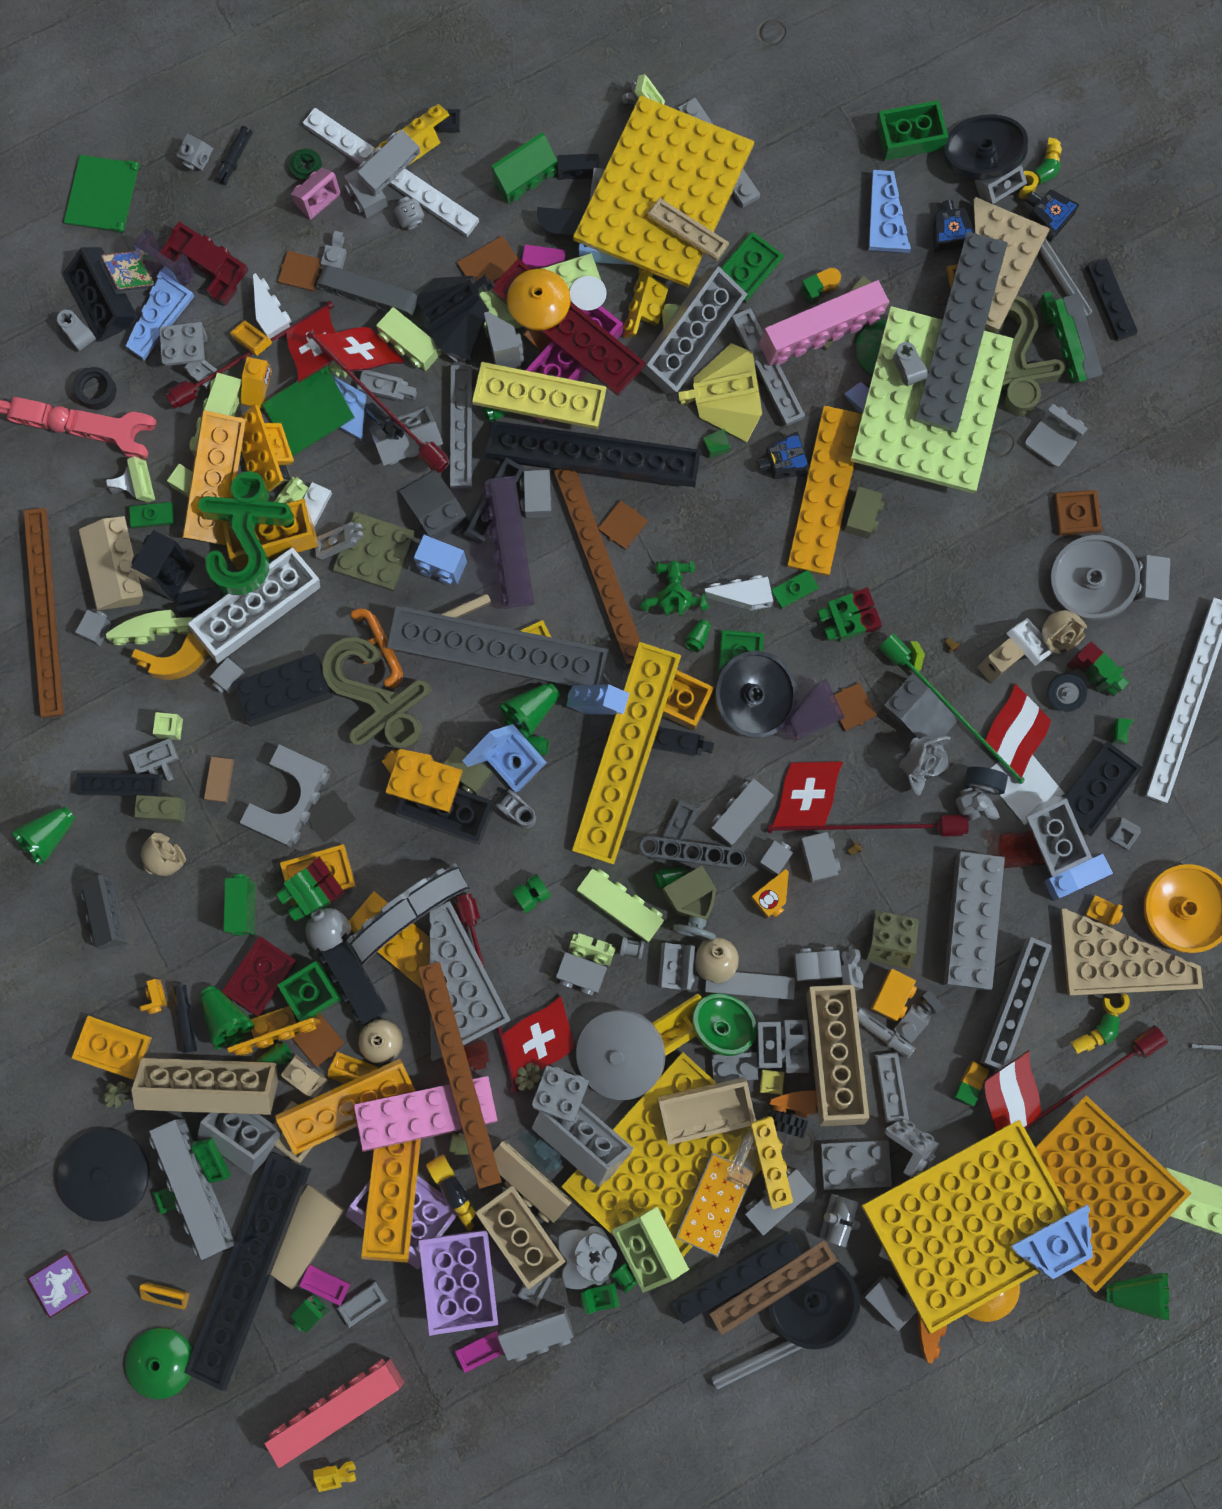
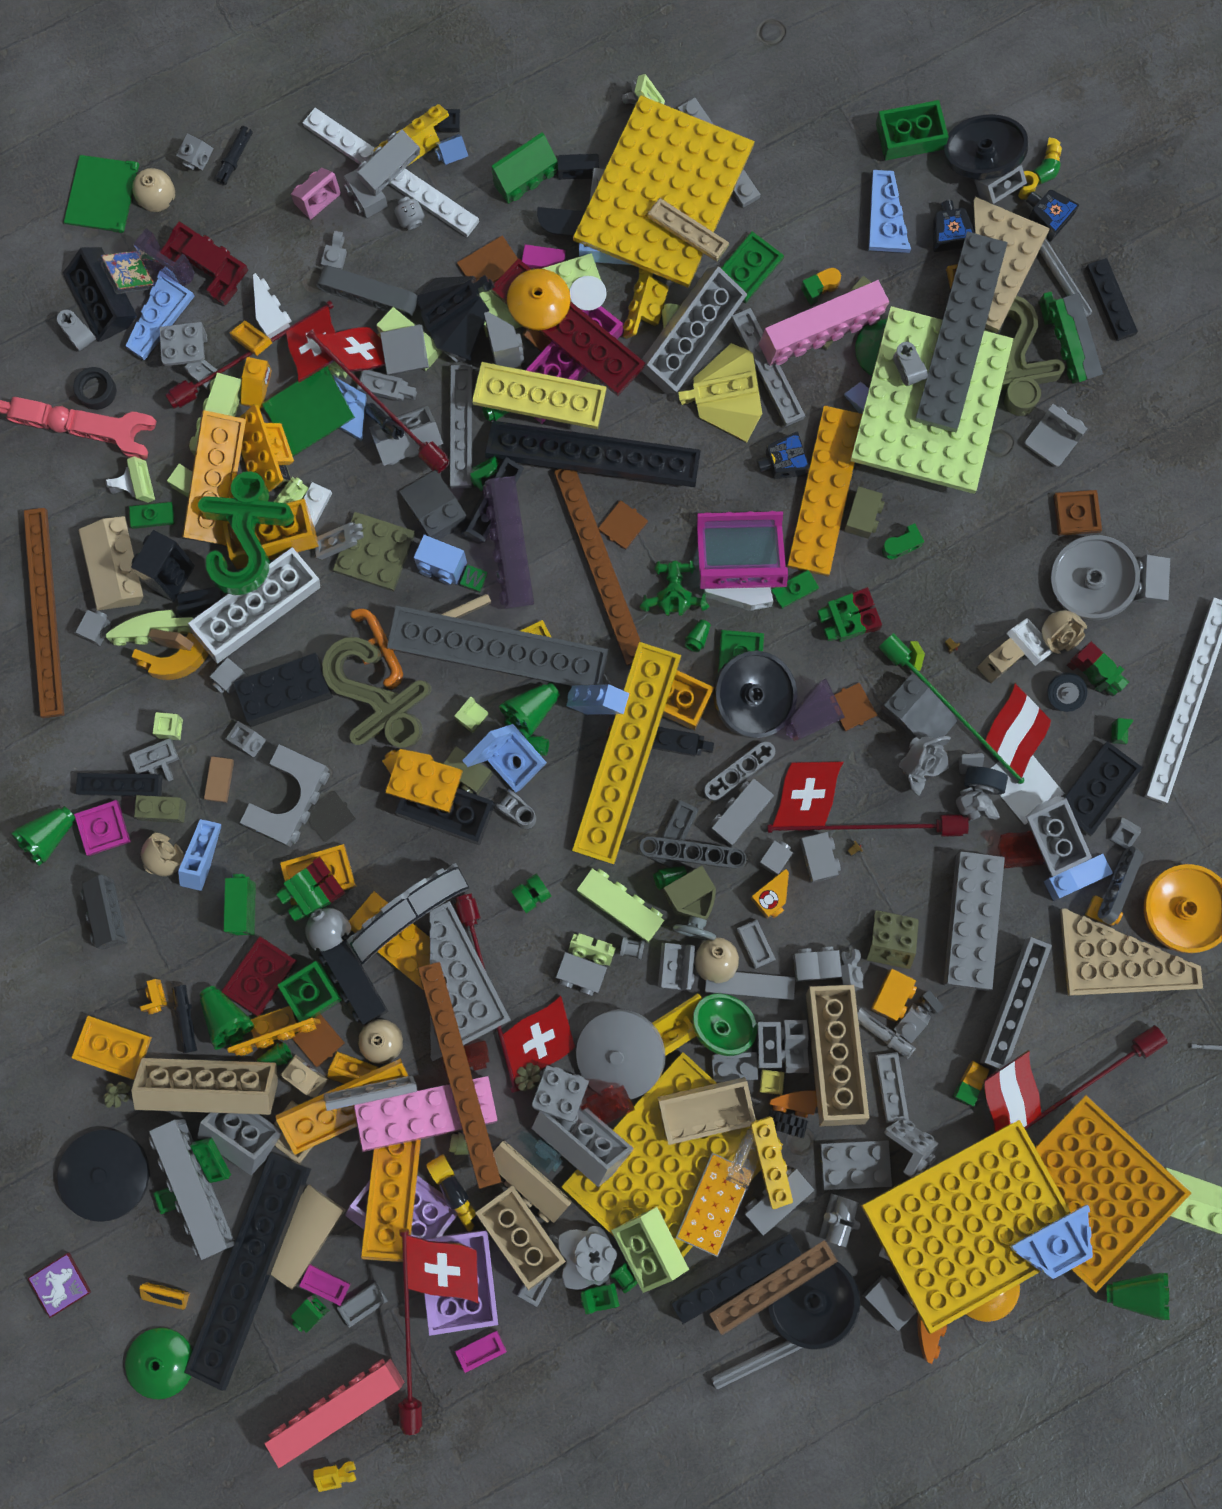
dark orange piece [278,251,322,292] -> none
dark green gear [289,149,323,181] -> none
light grey slope [498,1308,574,1362] -> none
light grey brick [520,470,551,518] -> none
green slope [703,429,730,458] -> none
yellow piece [1070,993,1130,1054] -> none
none -> dark pink plate [74,800,131,856]
none -> tan cylinder [132,168,175,212]
none -> medium nougat tile [148,629,194,651]
none -> light blue slope [178,819,221,891]
none -> light grey bracket [226,721,266,757]
none -> light grey tile [324,1075,417,1111]
none -> light grey tile [380,325,429,375]
none -> flag [399,1229,478,1435]
none -> medium blue brick [435,134,468,165]
none -> yellowish green panel [455,697,488,733]
none -> green tile [460,565,488,593]
none -> green bracket [470,456,499,491]
none -> clear red bracket [580,1085,635,1124]
none -> panel [697,511,788,589]
none -> light grey beam [704,742,775,801]
none -> light grey tile [737,920,776,969]
none -> green leg [882,523,925,560]
none -> light grey slope [958,753,984,774]
none -> dark grey beam [1098,846,1143,924]

